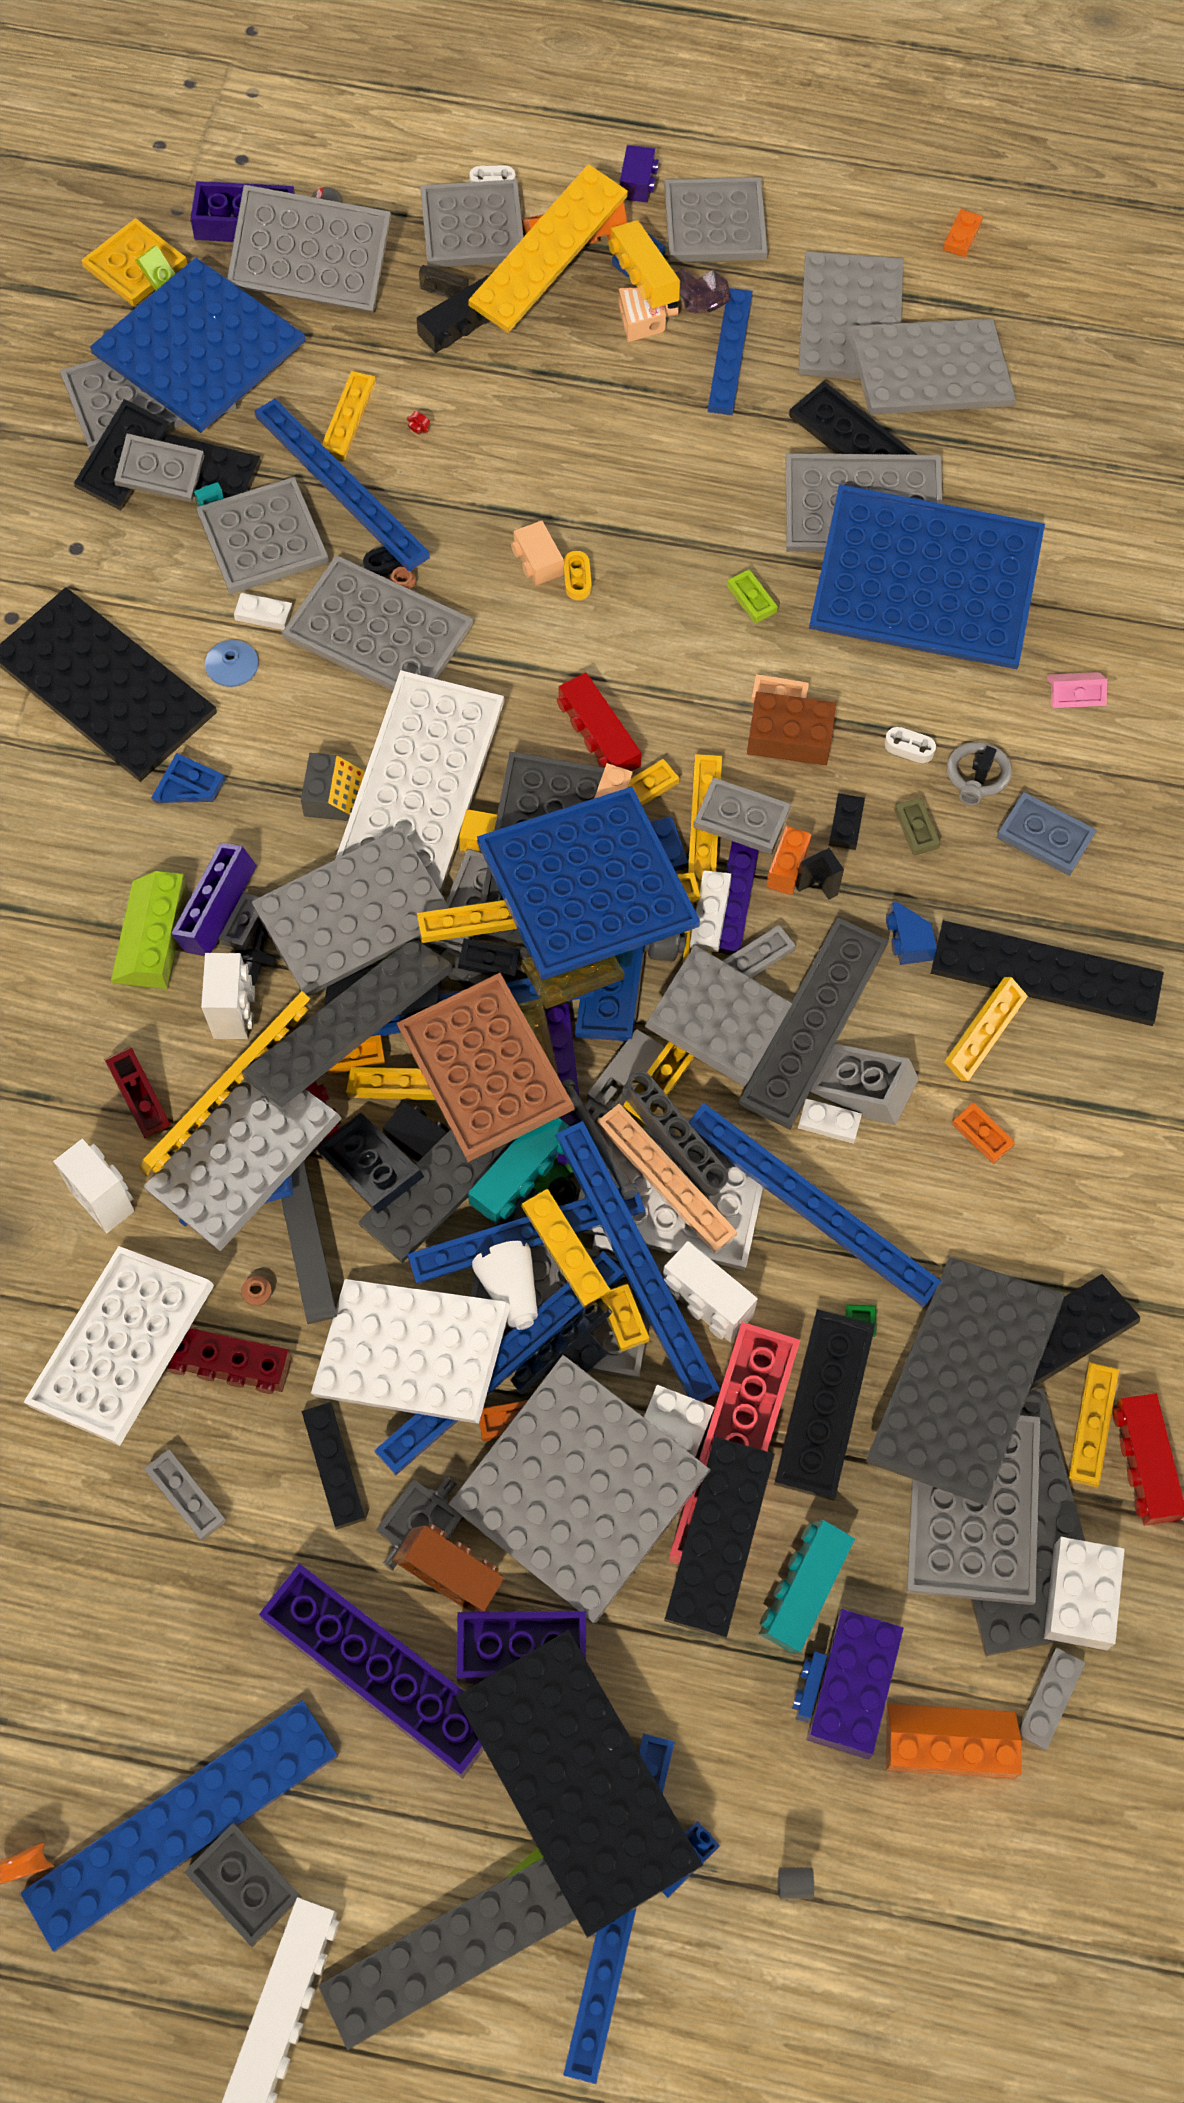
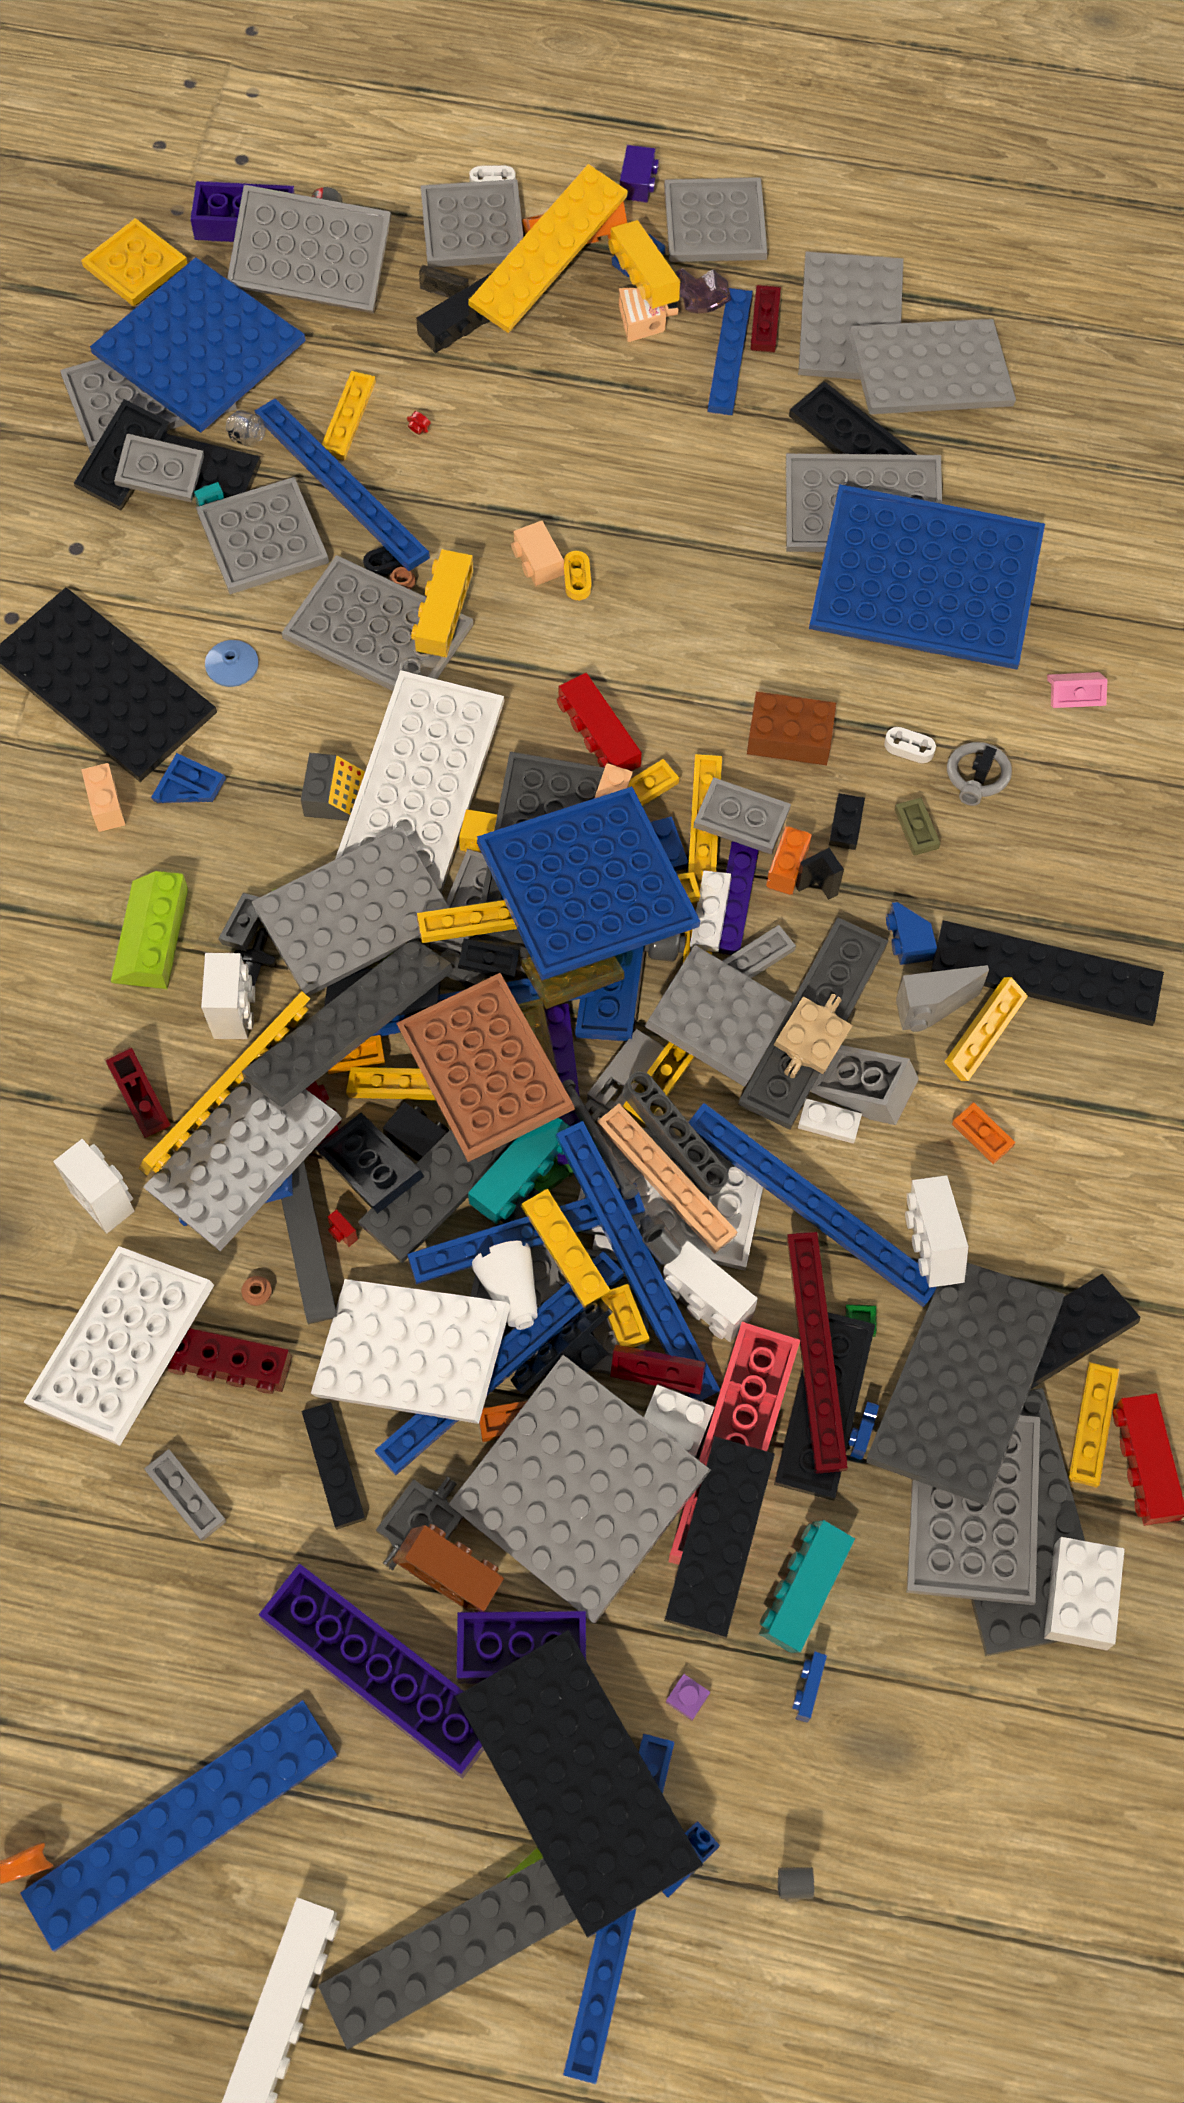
lime plate [135,245,175,291] -> none
dark purple brick [171,843,257,956] -> none
dark grey plate [184,1823,301,1947] -> none
white plate [234,593,293,630] -> none
black plate [548,1177,576,1206] -> none
lime plate [727,569,778,624] -> none
light nougat plate [751,674,809,703] -> none
dark purple brick [806,1609,904,1759] -> none
orange slope [886,1704,1022,1779] -> none
orange plate [943,209,983,258] -> none
sand blue plate [996,792,1097,876] -> none
light grey plate [1019,1648,1085,1751] -> none
none -> light nougat brick [81,763,125,832]
none -> clear head [226,410,265,447]
none -> red plate [327,1209,358,1247]
none -> yellow brick [411,549,473,658]
none -> dark red plate [610,1345,706,1394]
none -> dark grey piece [639,1215,682,1264]
none -> medium lavender plate [666,1674,710,1721]
none -> dark red plate [750,285,781,352]
none -> tan plate [774,994,853,1078]
none -> dark red plate [787,1232,848,1473]
none -> blue plate [848,1402,879,1460]
none -> light grey slope [896,965,989,1032]
none -> white brick [905,1176,968,1288]

